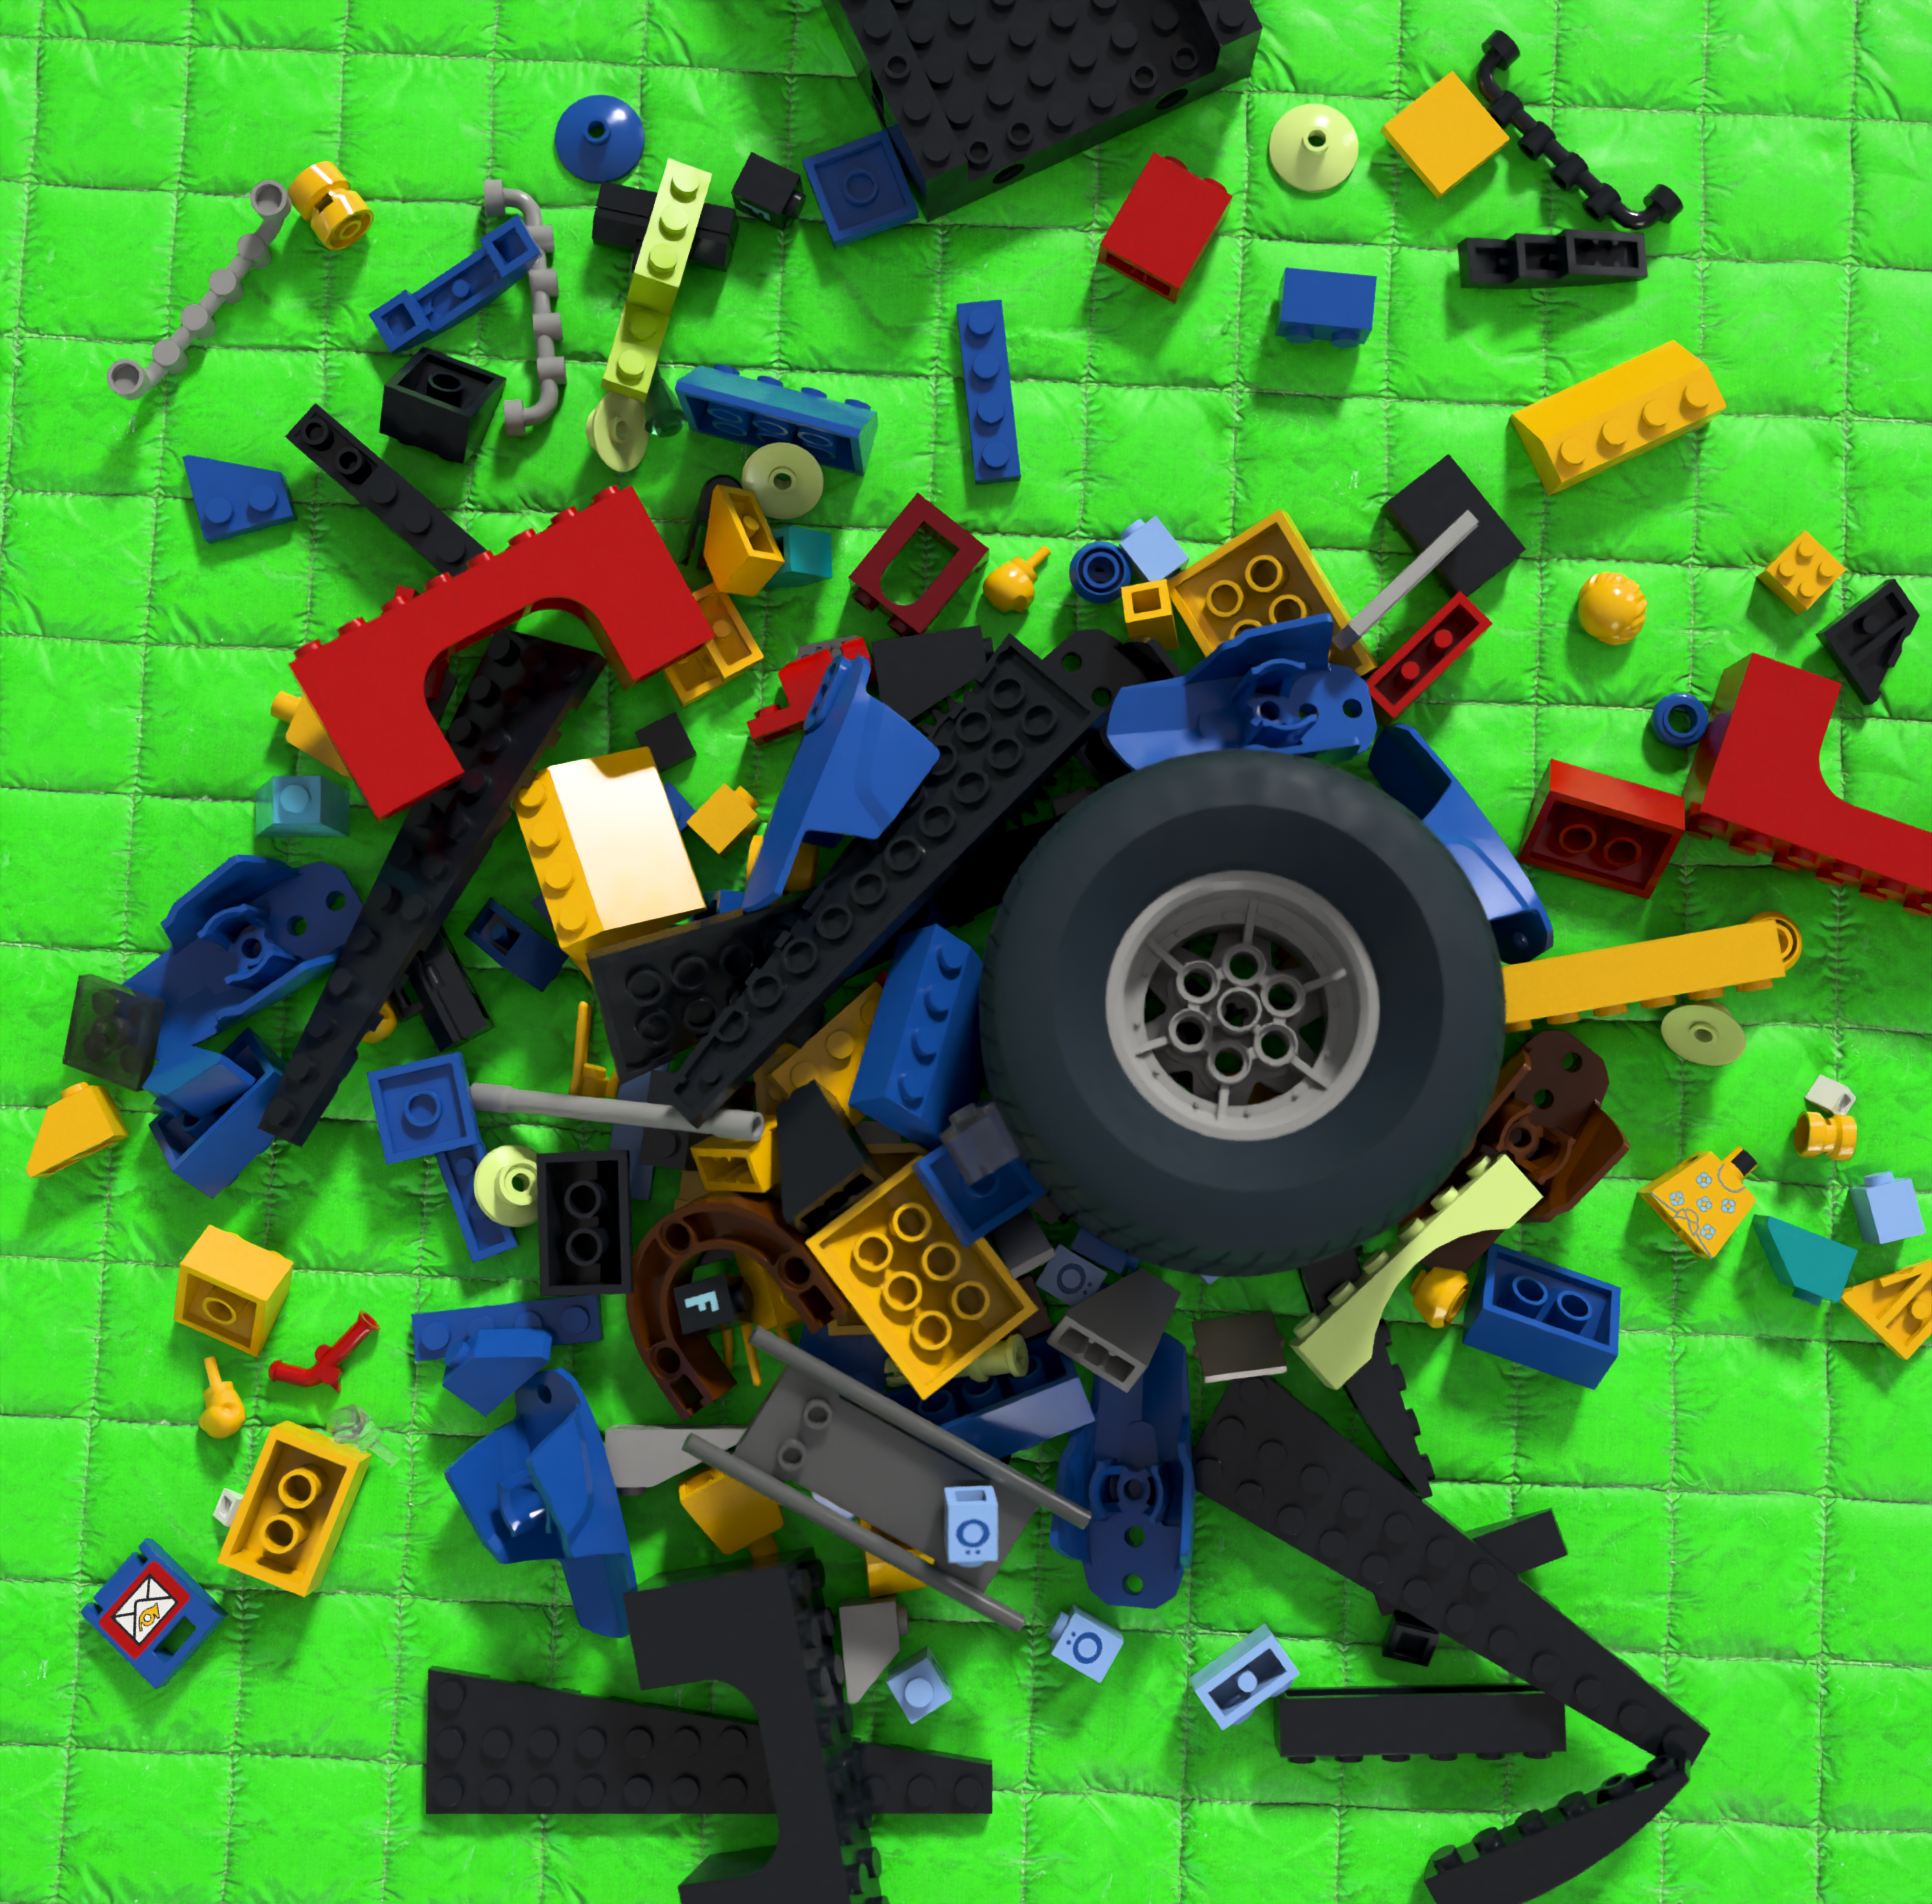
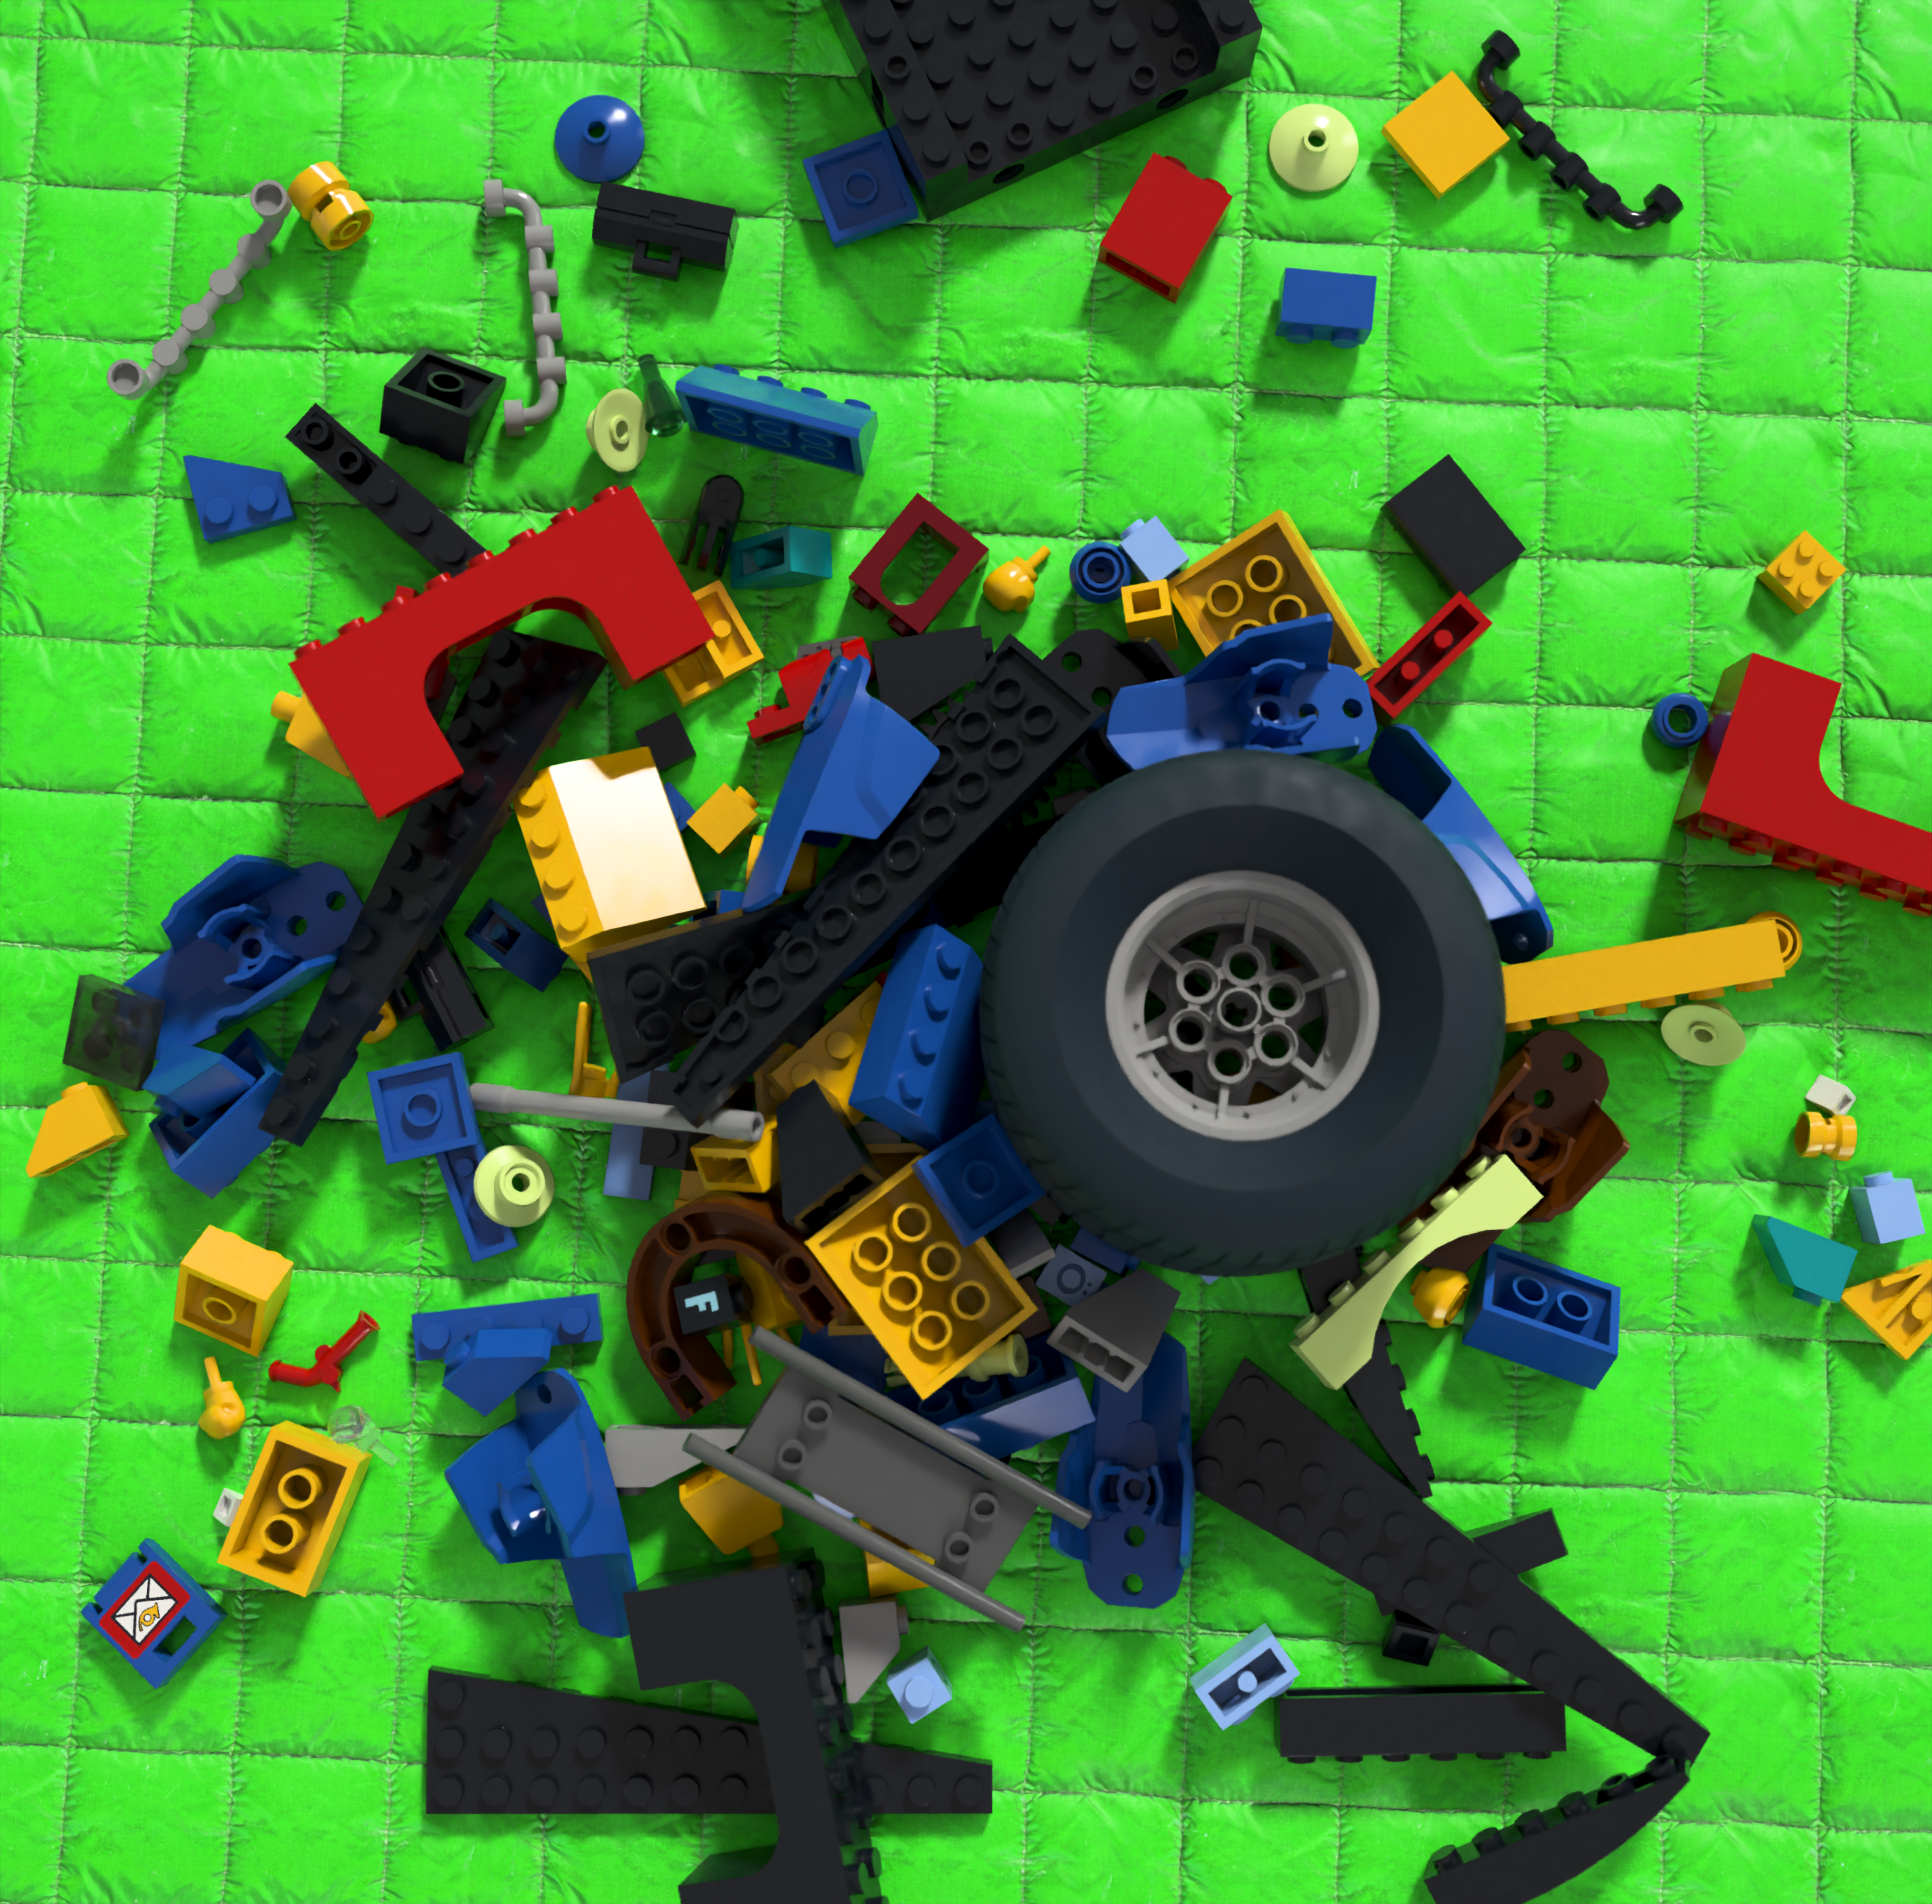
medium azure slope [255,776,350,837] -> none
blue slope [369,215,543,355] -> none
black slope [536,1150,634,1296] -> none
lime bracket [600,158,712,402] -> none
yellow slope [703,484,785,597] -> none
black brick [731,152,806,232] -> none
yellowish green piece [741,442,824,520] -> none
clear brick [939,1102,1021,1186] -> none
light blue brick [944,1486,998,1567] -> none
blue plate [956,299,1021,485] -> none
light blue brick [1047,1604,1124,1683] -> none
dark tan piece [1192,1311,1287,1383] -> none
light grey tile [1332,510,1479,652] -> none
slope [1457,229,1648,289] -> none
yellow slope [1510,340,1727,496] -> none
red slope [1517,759,1685,899] -> none
yellow hair [1577,572,1647,645] -> none
yellow torso [1637,1146,1758,1259] -> none
black wing [1815,578,1920,705] -> none

